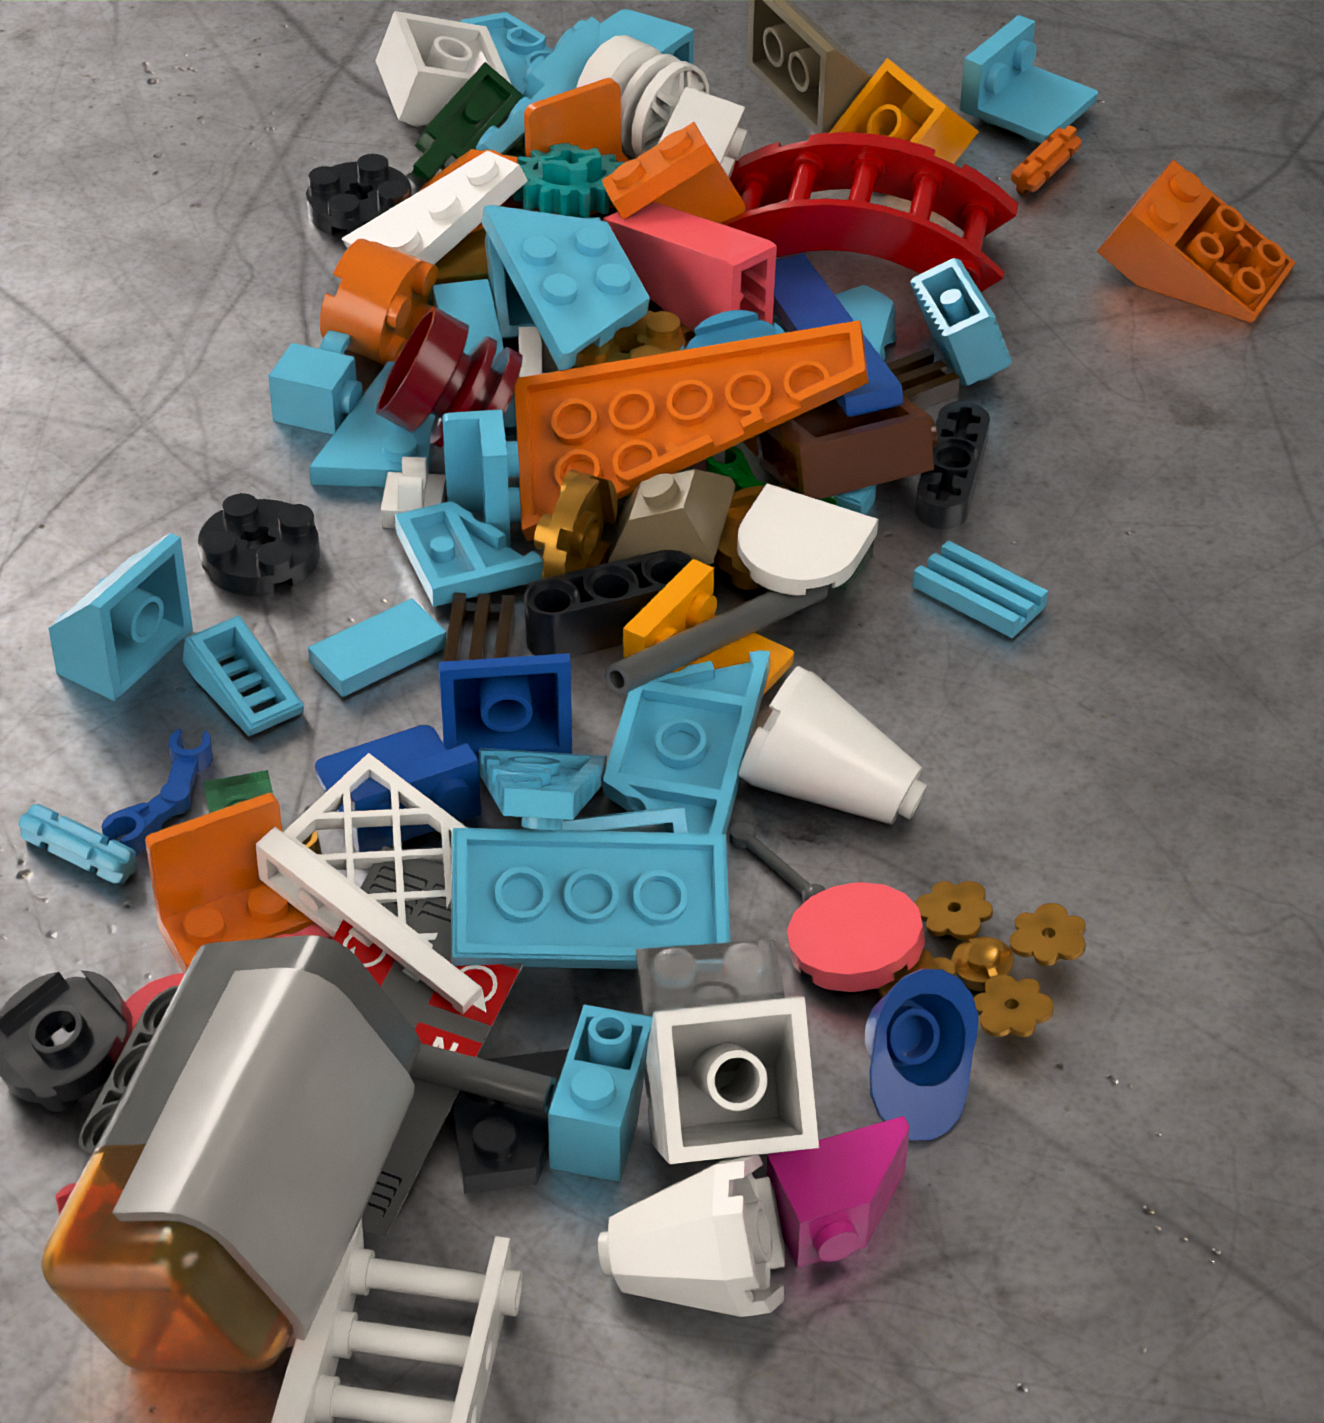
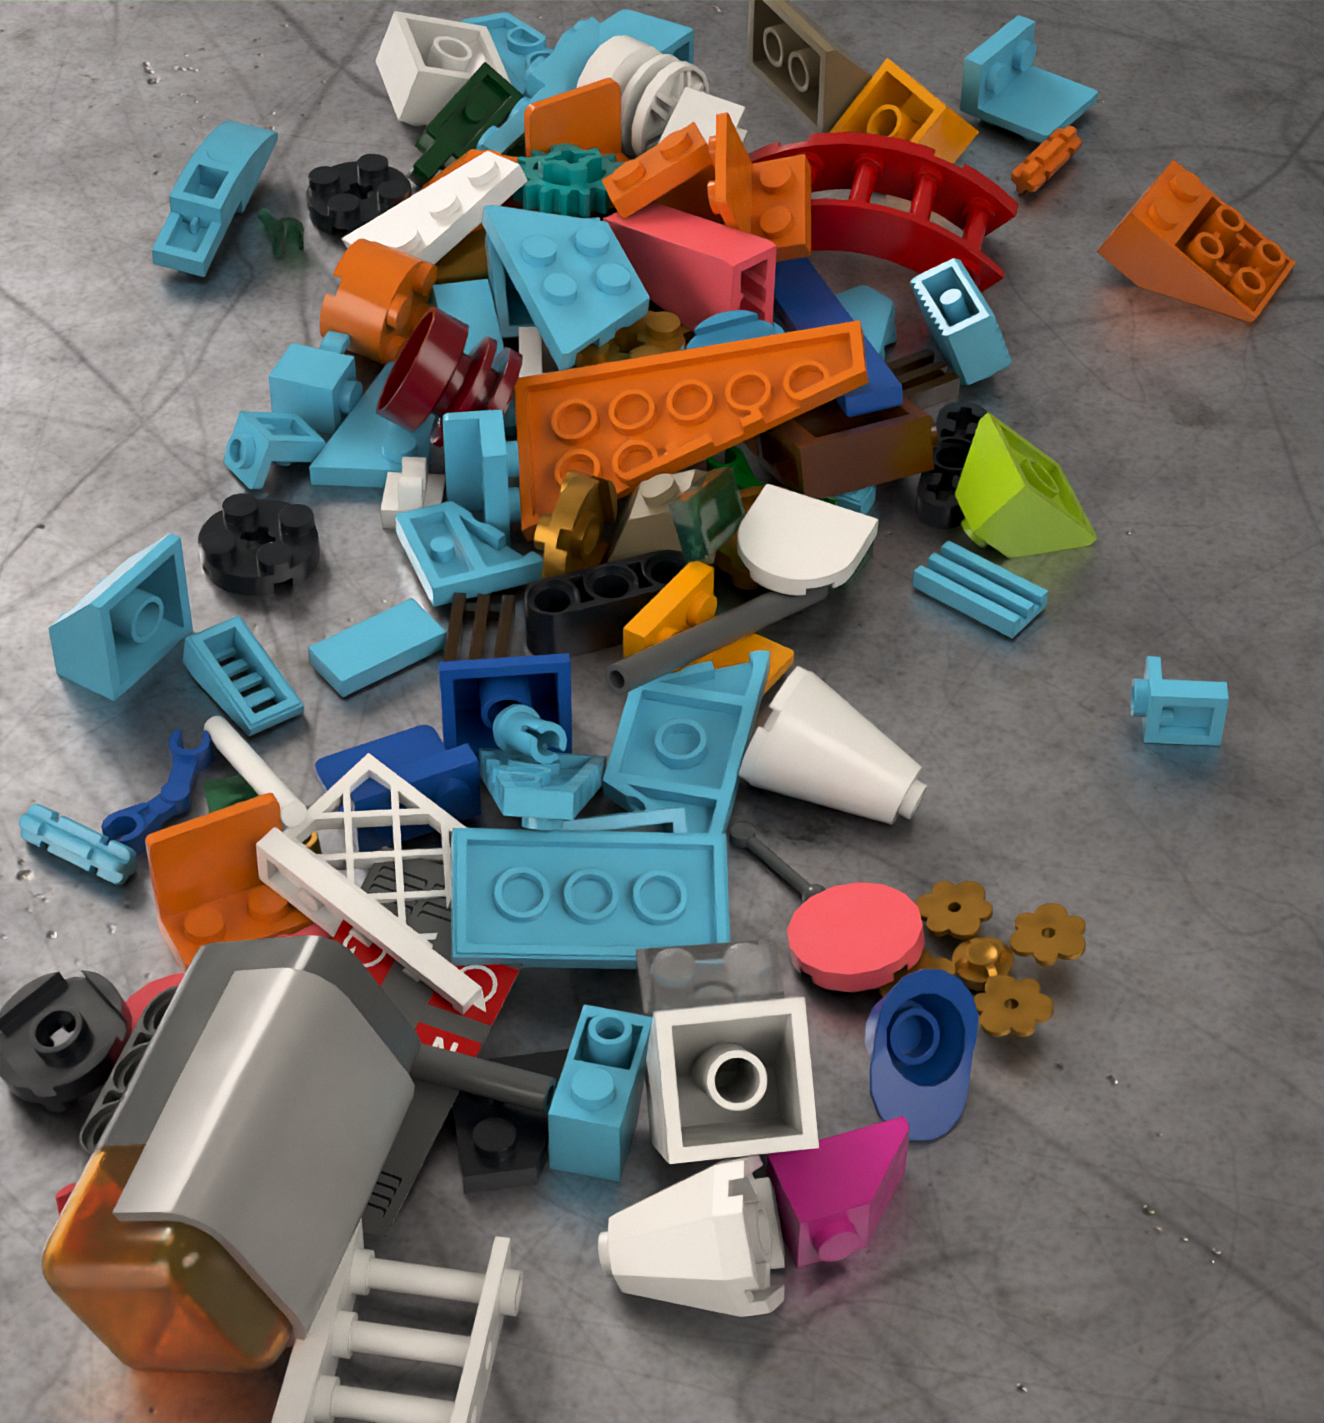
none -> medium azure slope [152,120,278,277]
none -> white bar [204,716,307,827]
none -> medium azure bracket [224,411,326,489]
none -> clear green hand [258,209,304,257]
none -> medium azure pin [493,704,567,764]
none -> clear green tile [668,466,746,563]
none -> orange bracket [708,112,811,262]
none -> lime slope [955,412,1098,559]
none -> medium azure bracket [1131,656,1229,746]

